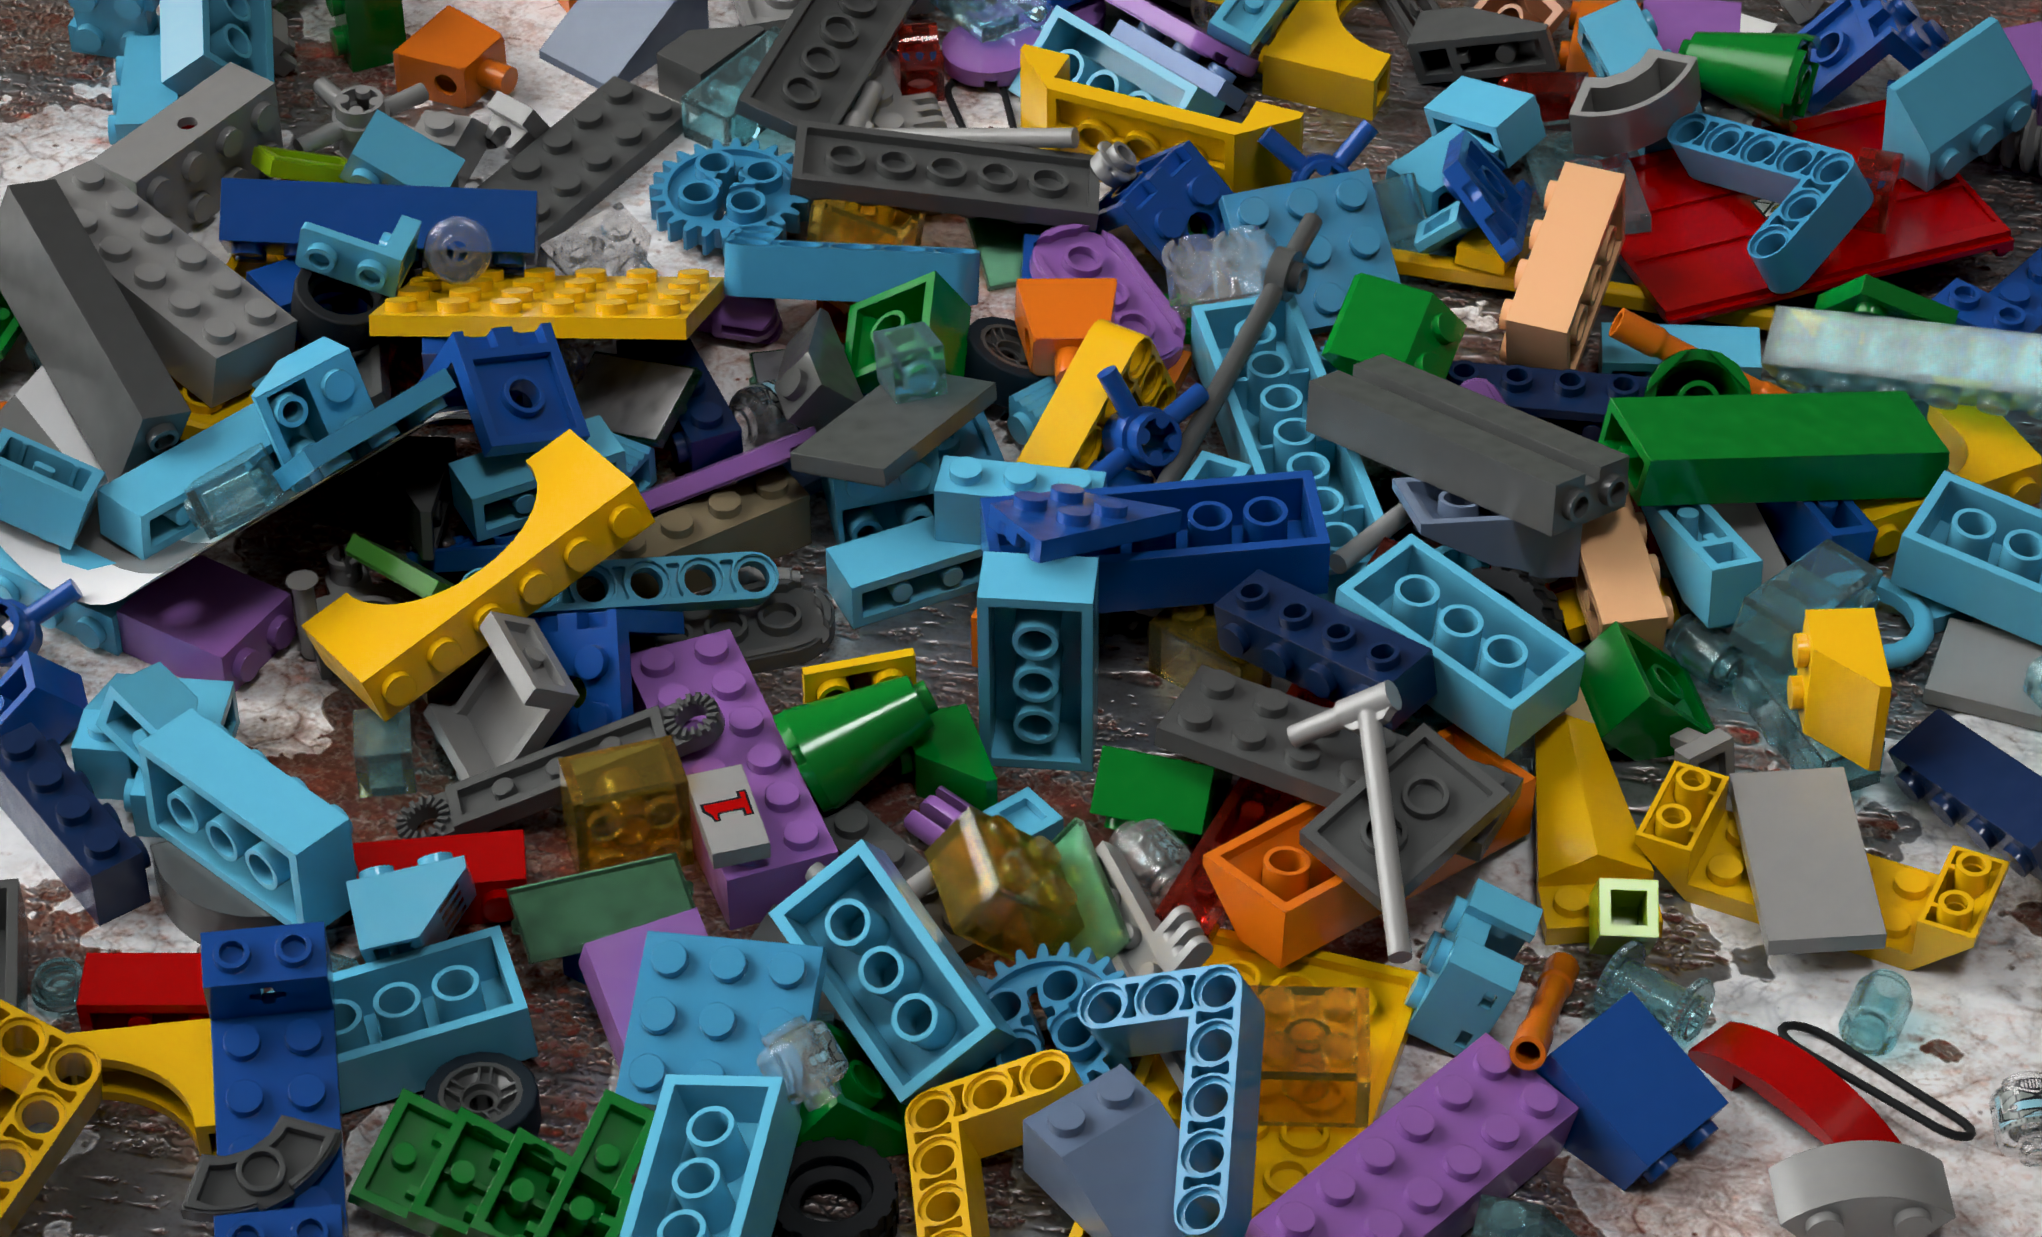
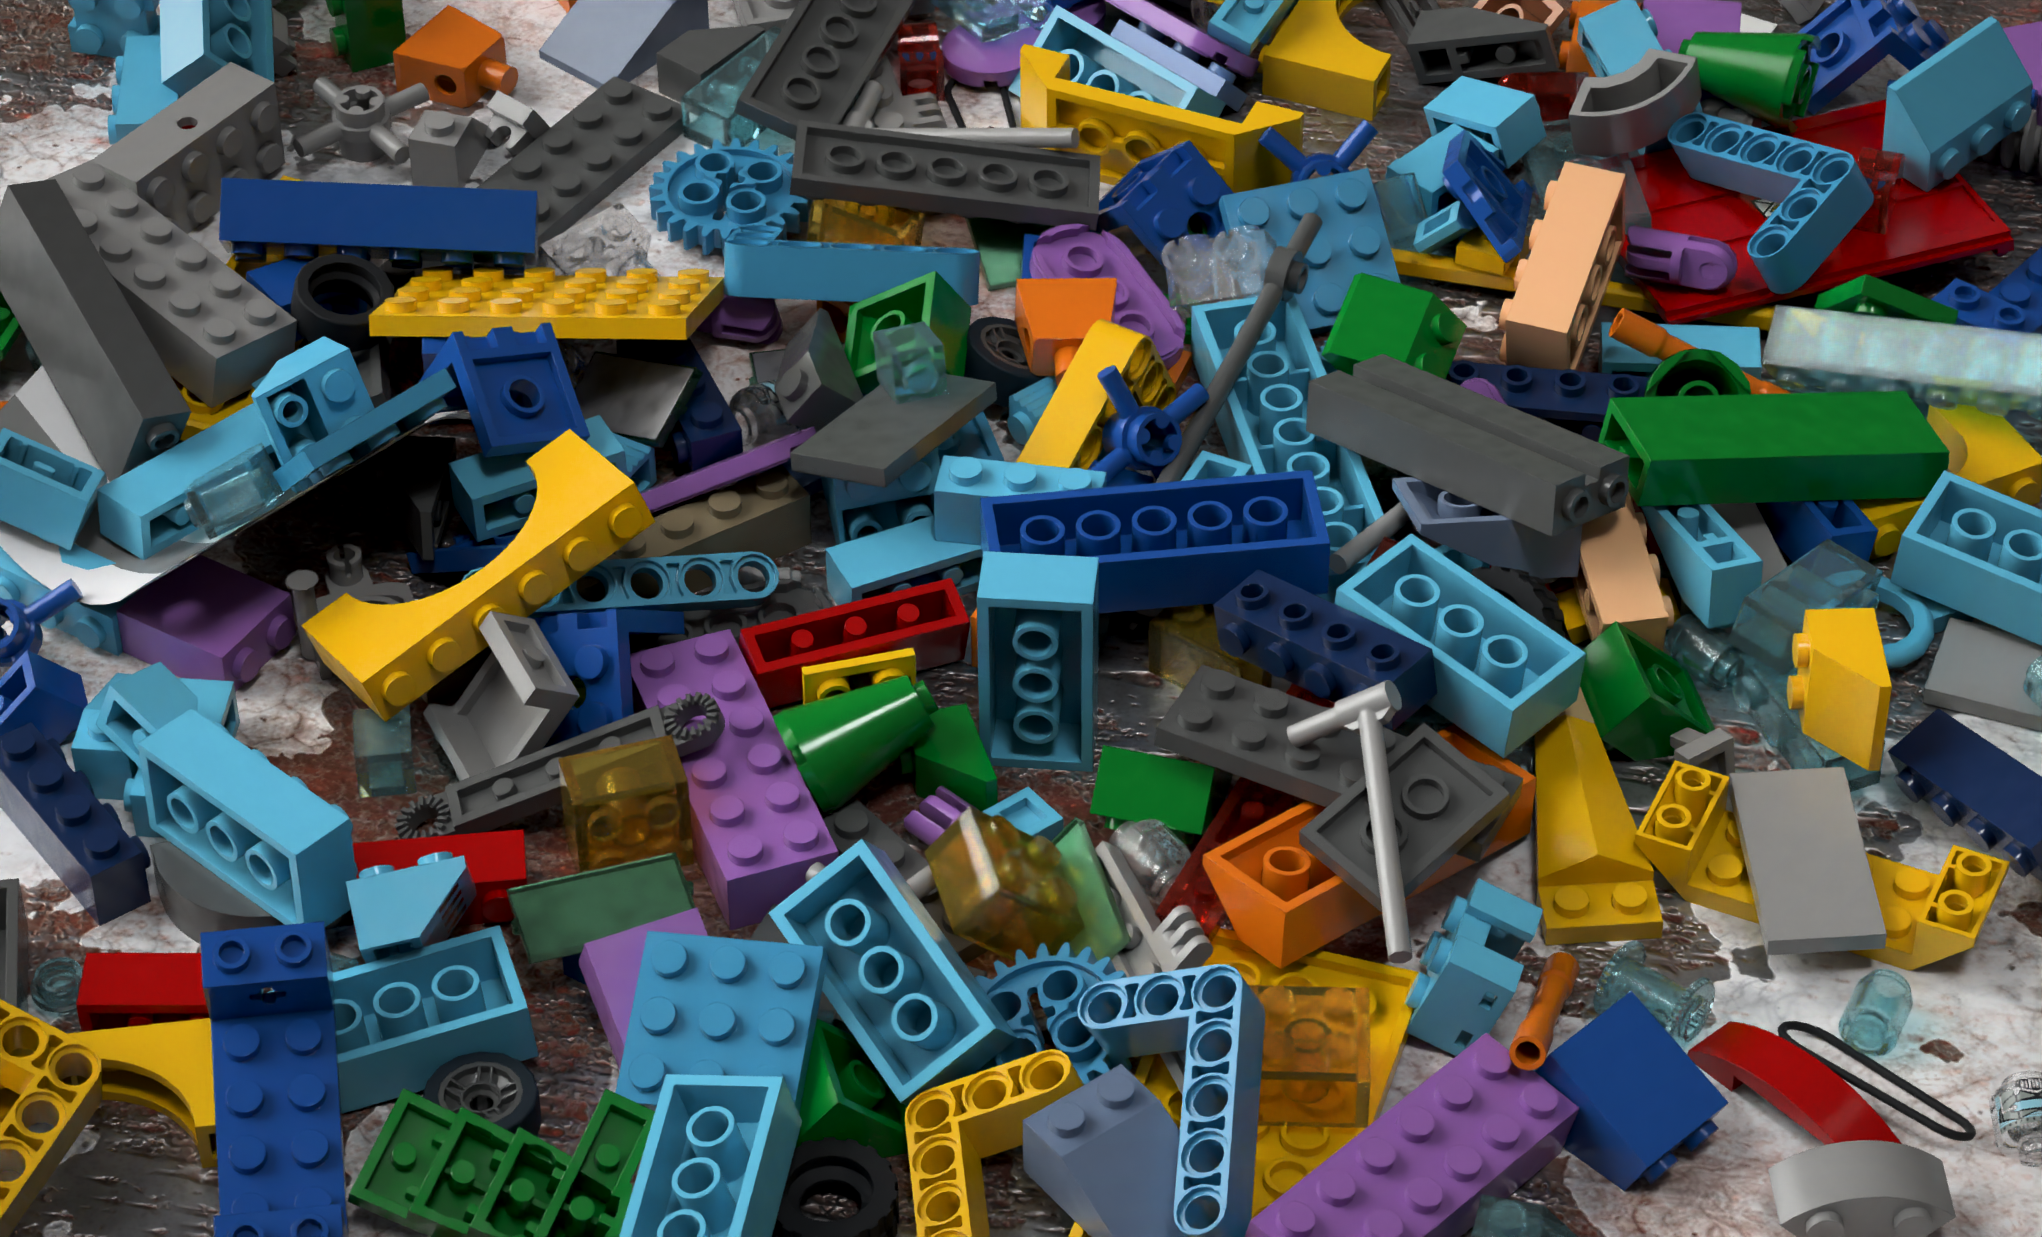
dark grey tile [180,1115,343,1223] -> none
lime tile [251,145,348,183] -> none
medium azure bracket [295,215,422,297] -> none
medium azure brick [339,109,465,187] -> none
bright green tile [345,533,455,598] -> none
clear head [424,216,493,285] -> none
light grey tile [685,764,771,869] -> none
clear head [756,1015,849,1112] -> none
blue wing [987,484,1183,563] -> none
light grey plate [1090,141,1137,188] -> none
lime brick [1589,878,1659,956] -> none
none -> red brick [739,578,970,708]
none -> medium lavender arm [1624,225,1738,291]

